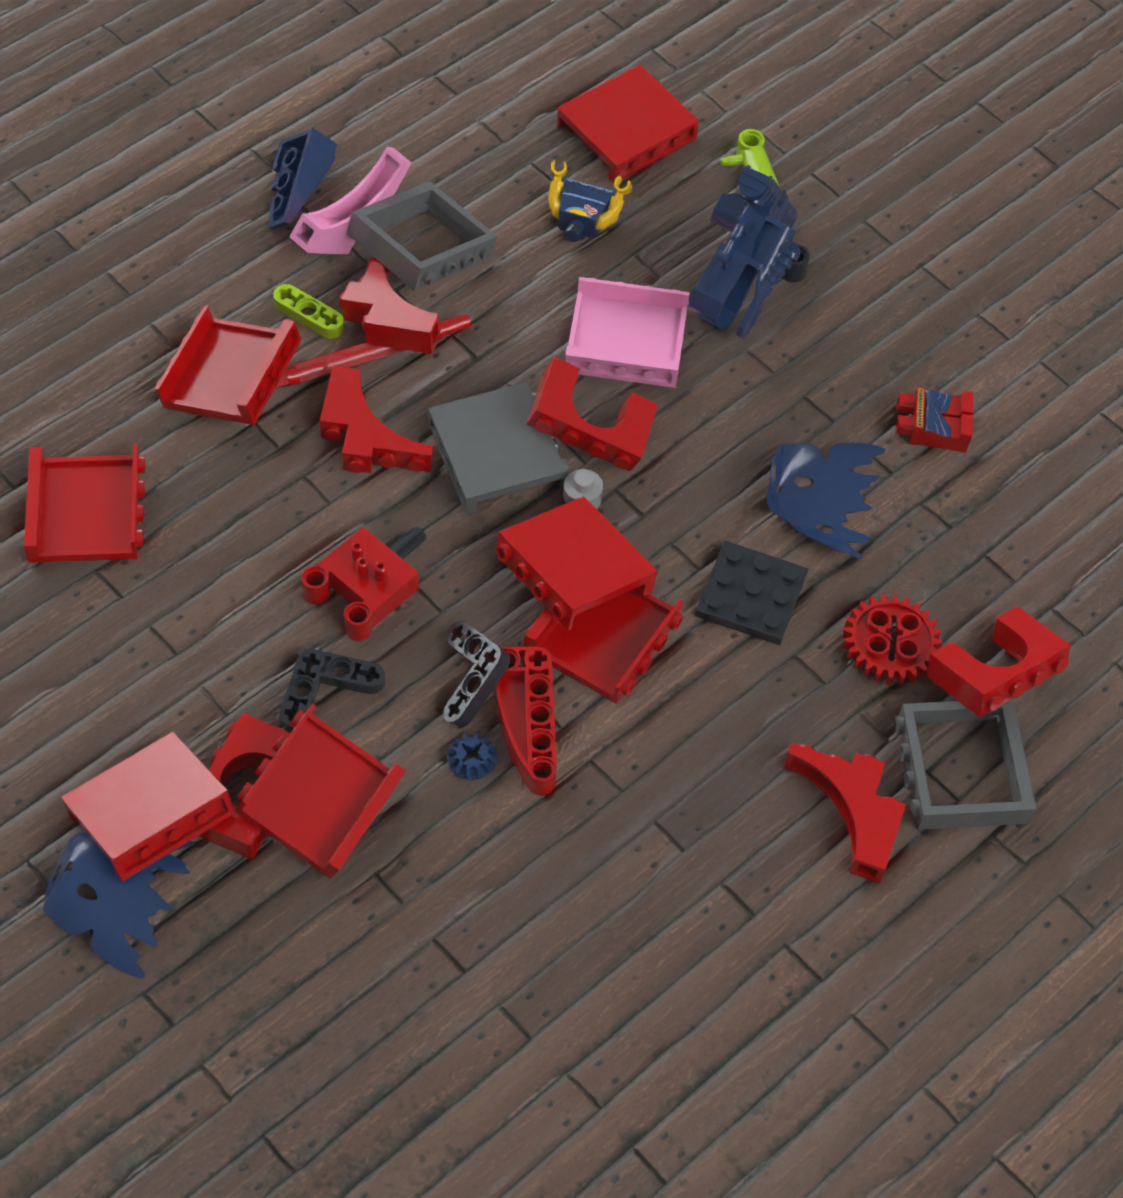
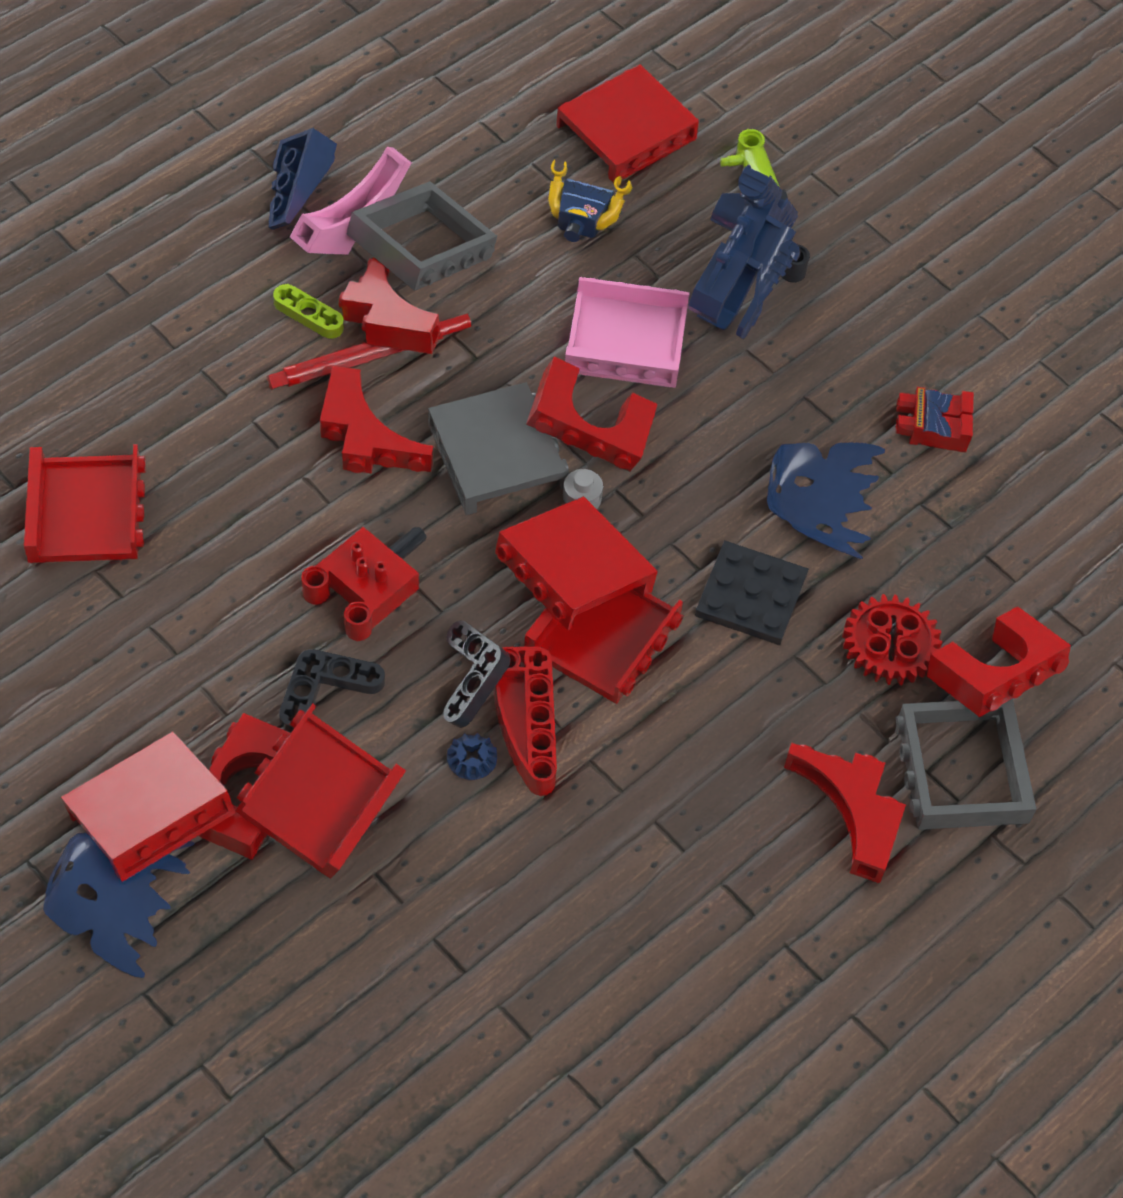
panel [155,305,302,425] -> none

